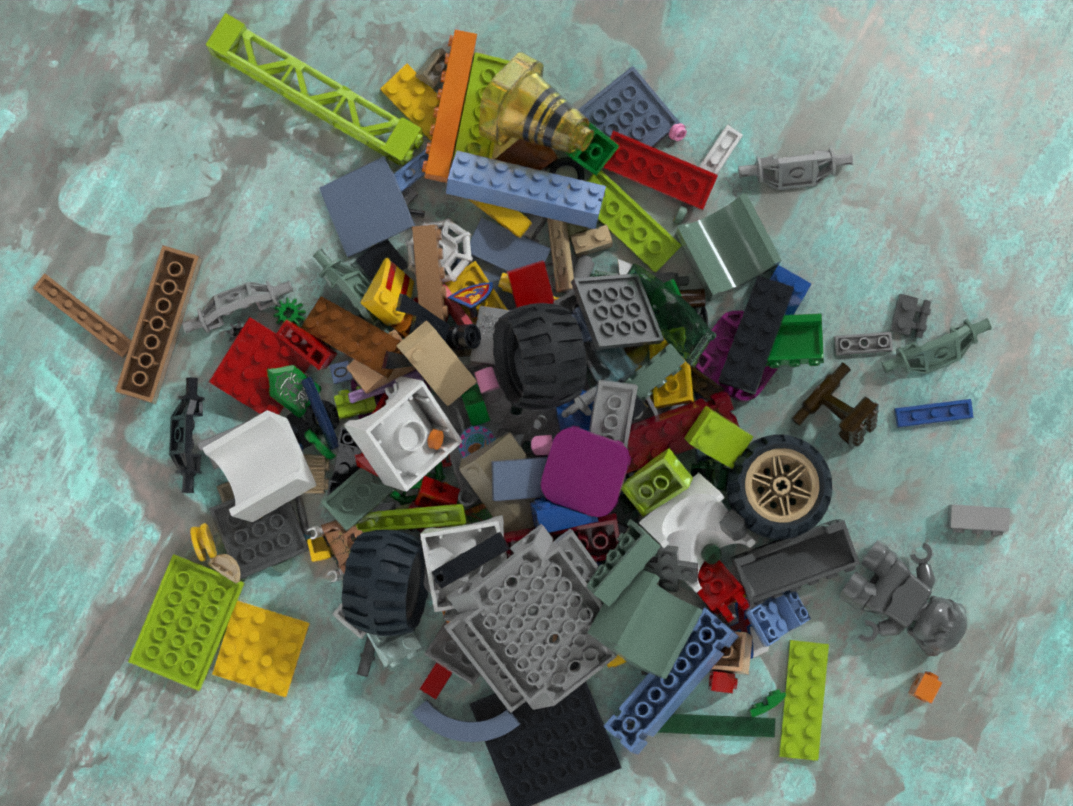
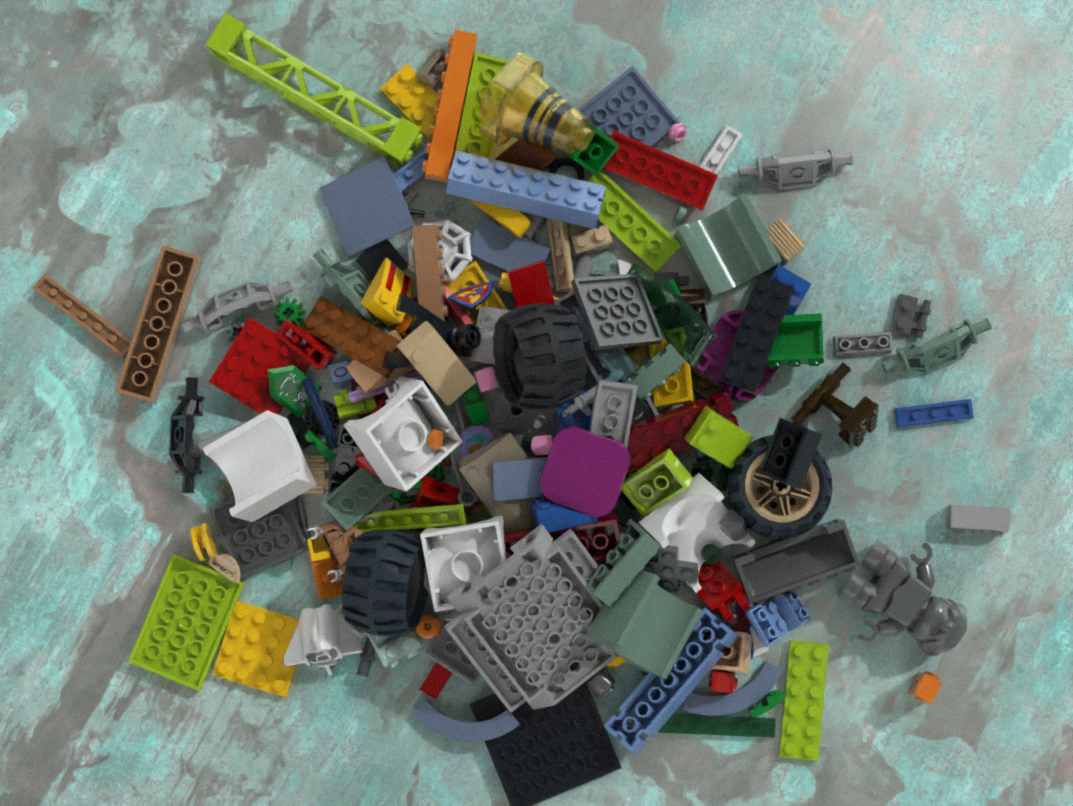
black piece [432,532,510,589] -> none
none -> white brick [284,605,362,675]
none -> orange plate [311,558,343,600]
none -> orange head [415,614,441,639]
none -> dark grey head [586,668,615,697]
none -> sand blue tile [681,661,784,716]
none -> black slope [758,418,822,490]
none -> tan brick [766,219,805,264]

